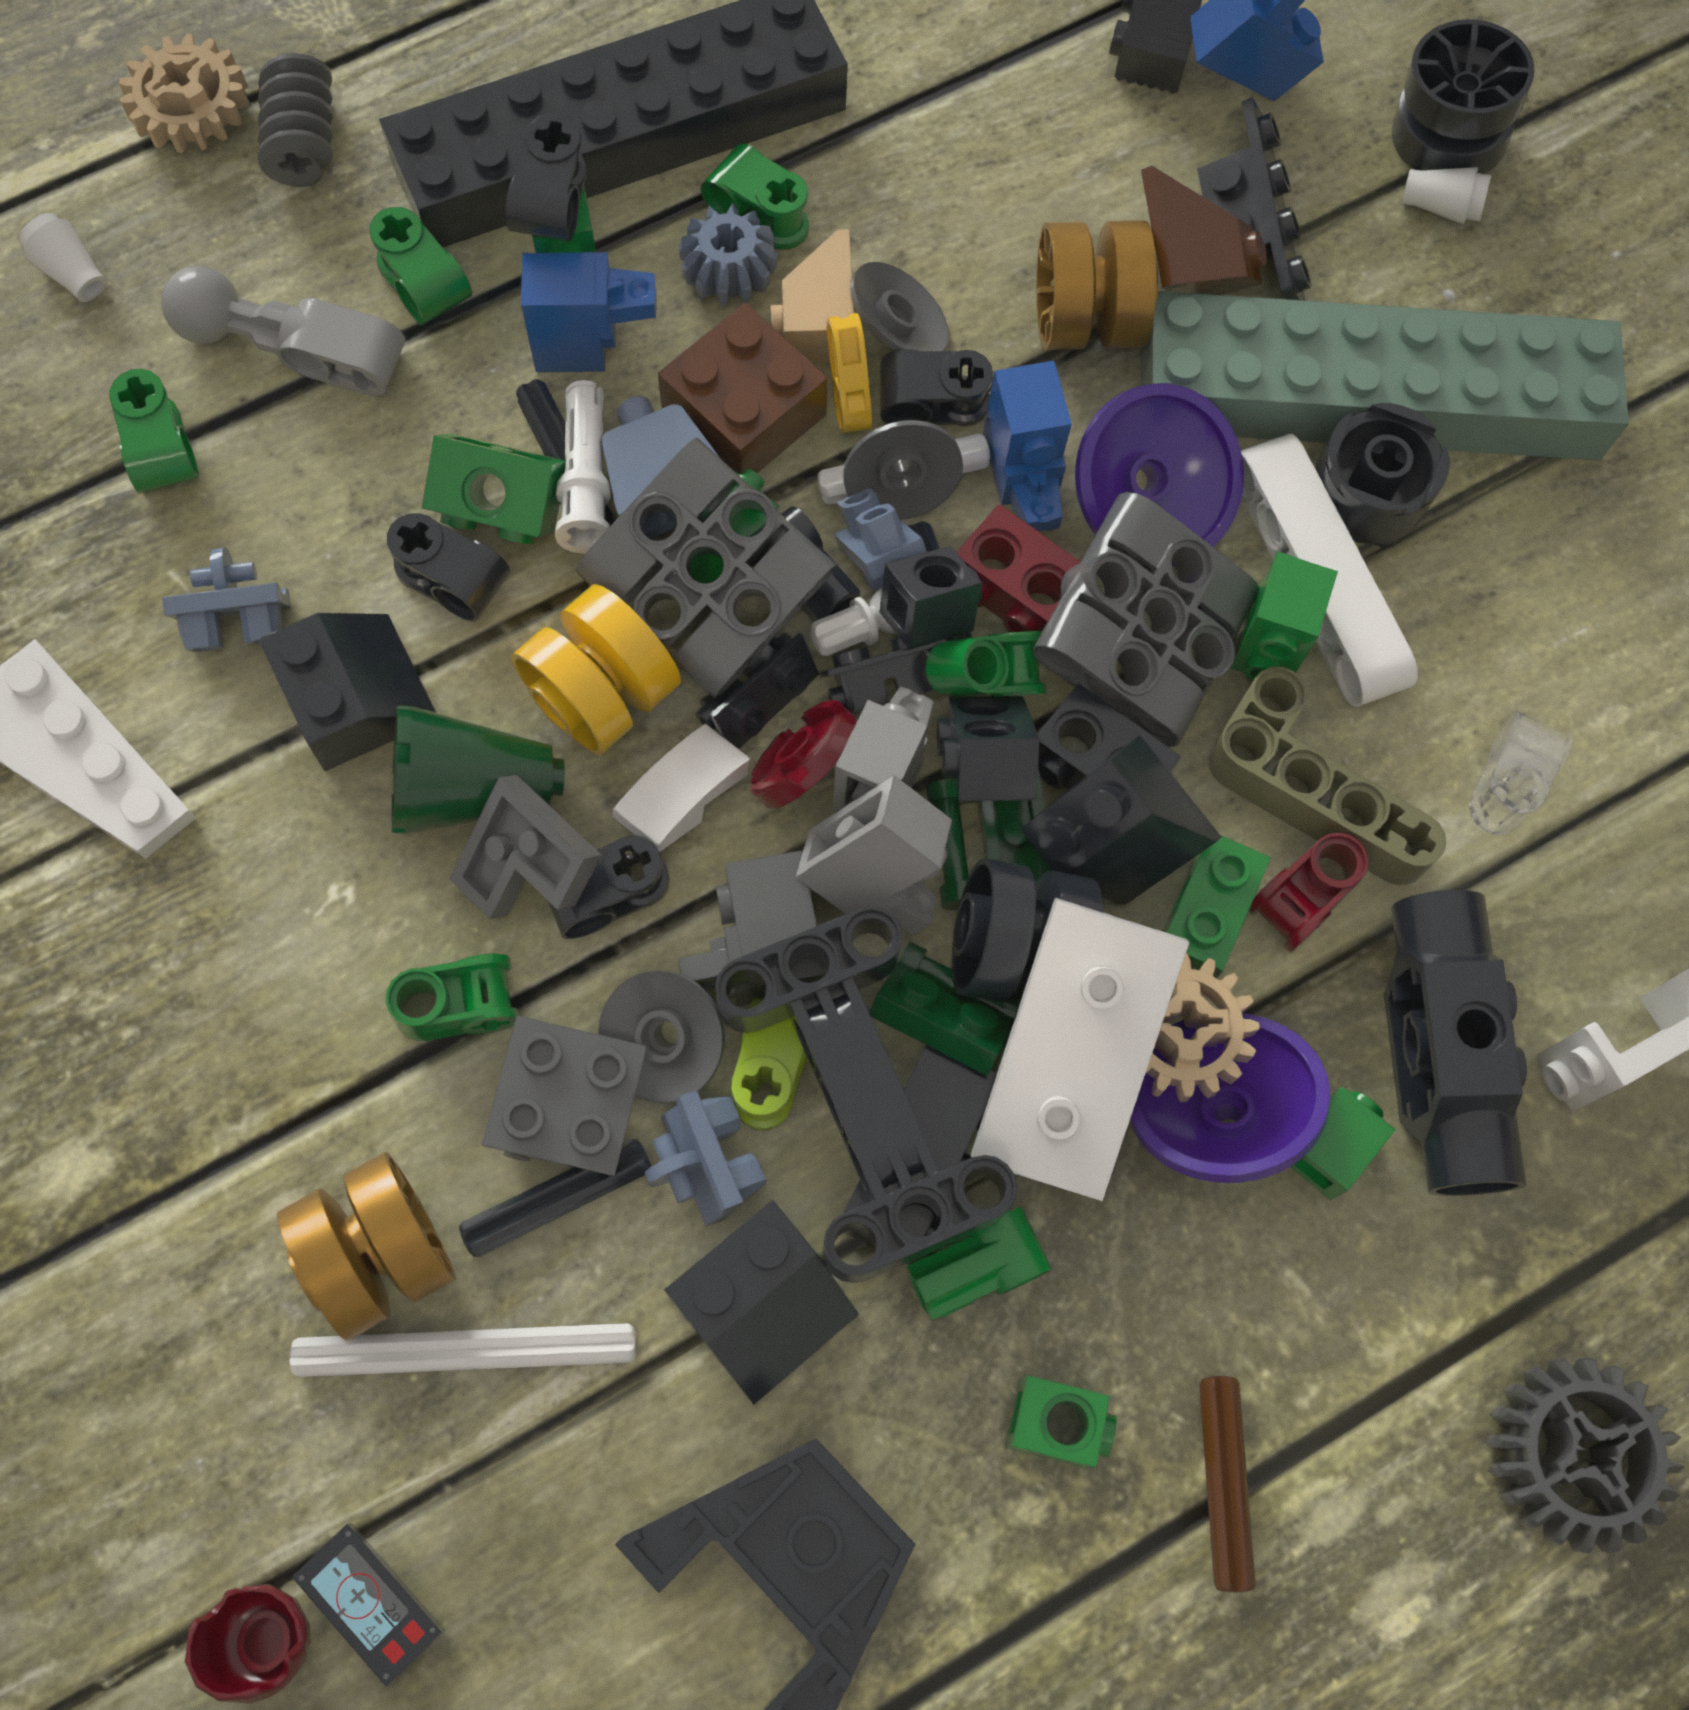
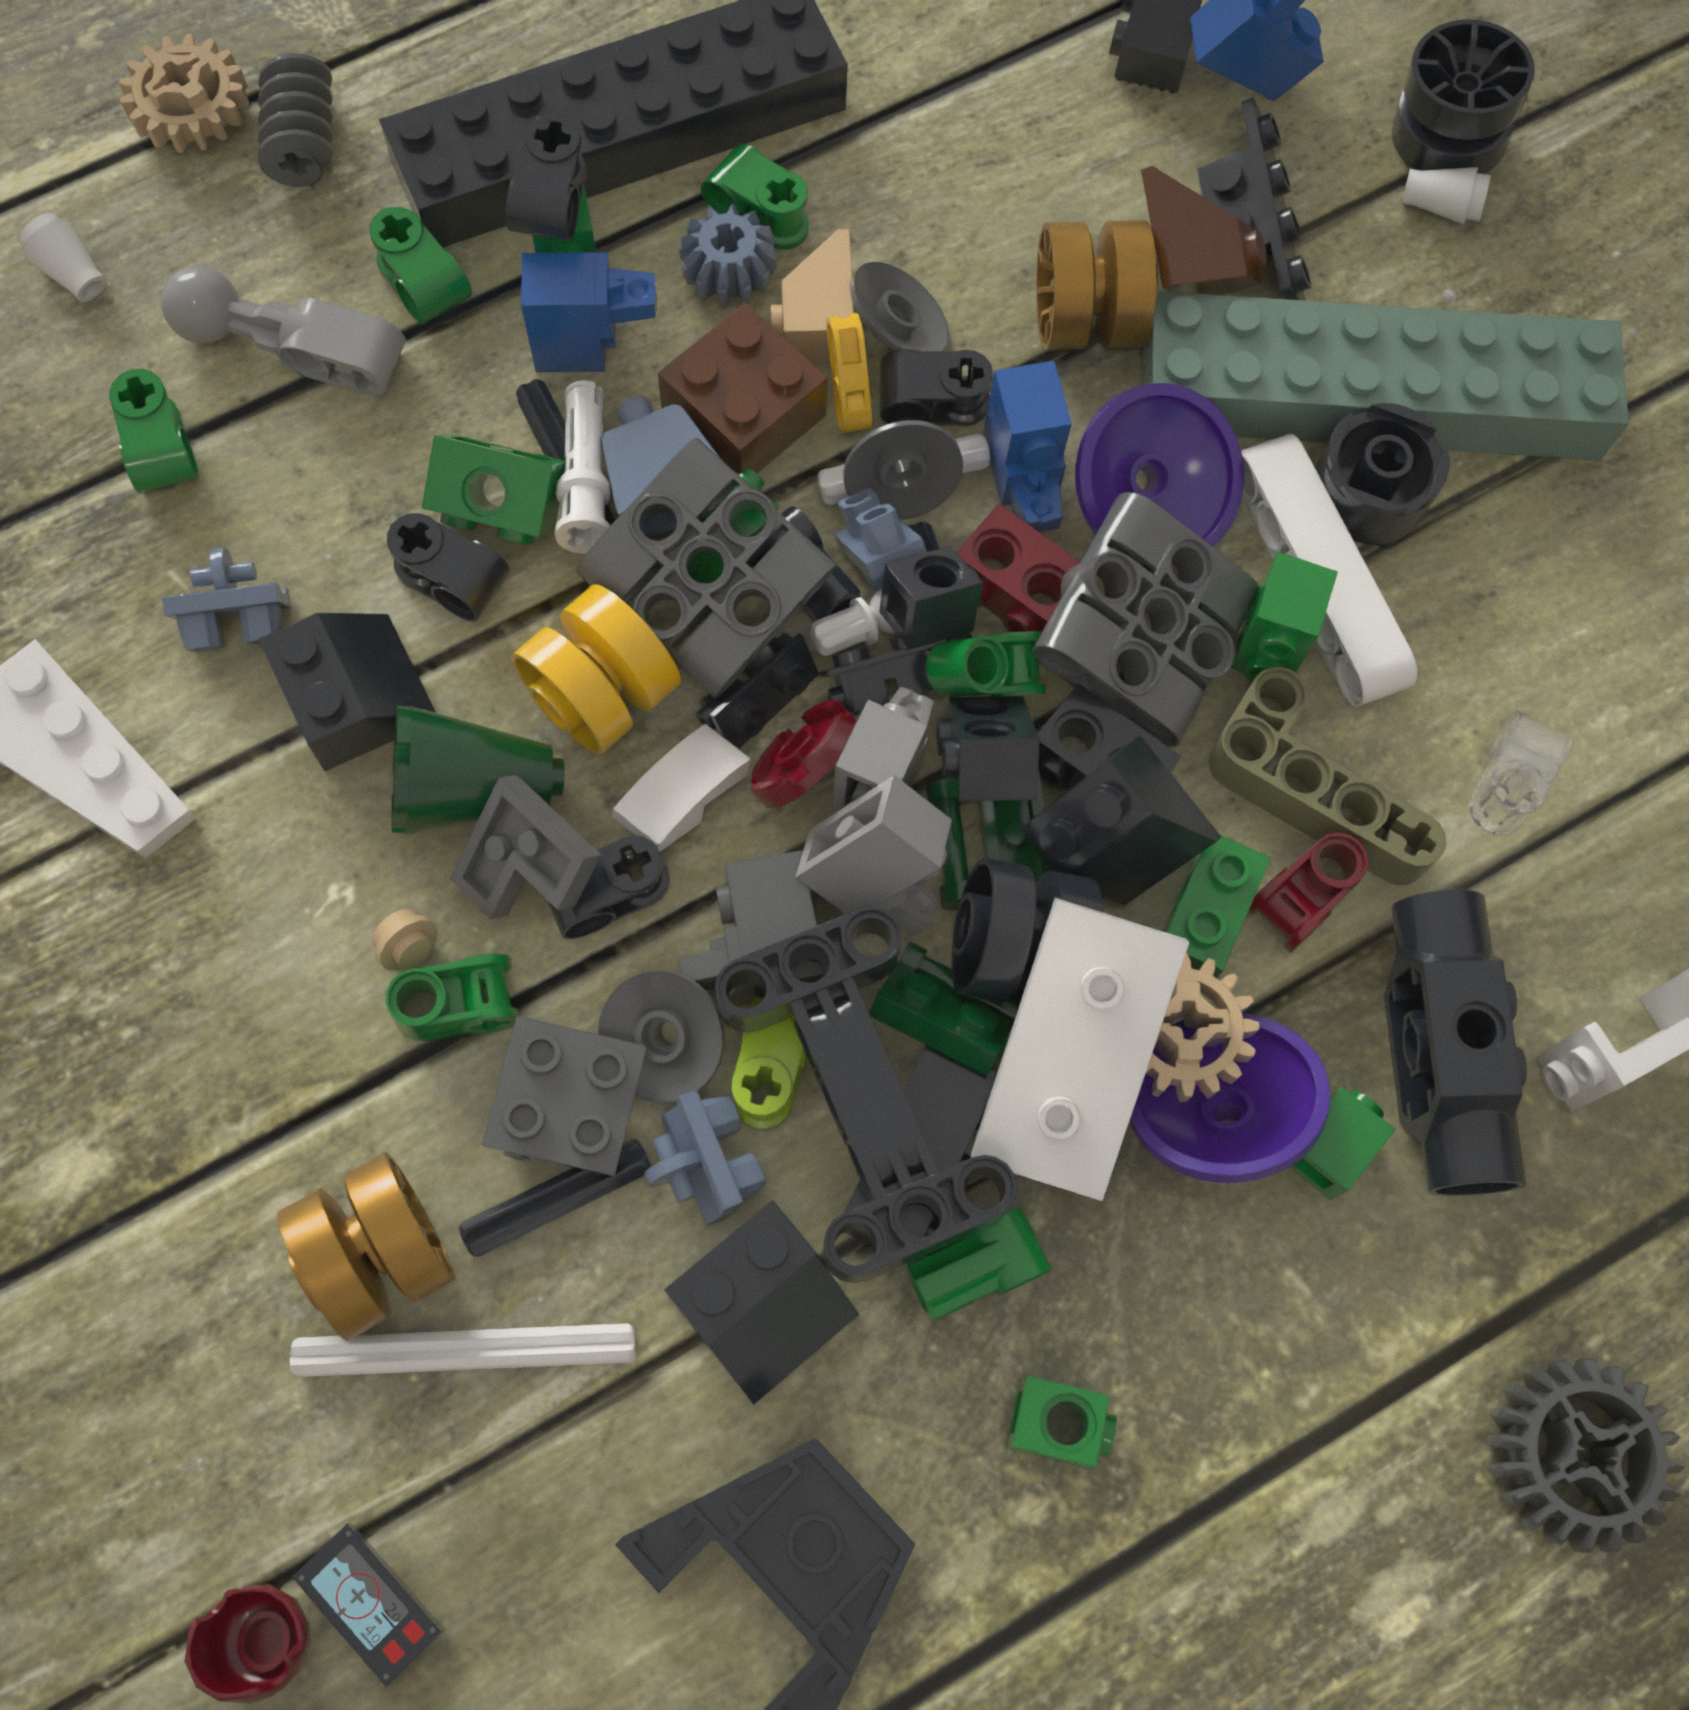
reddish brown axle [1199,1376,1256,1593] -> none
none -> tan plate [372,909,437,971]

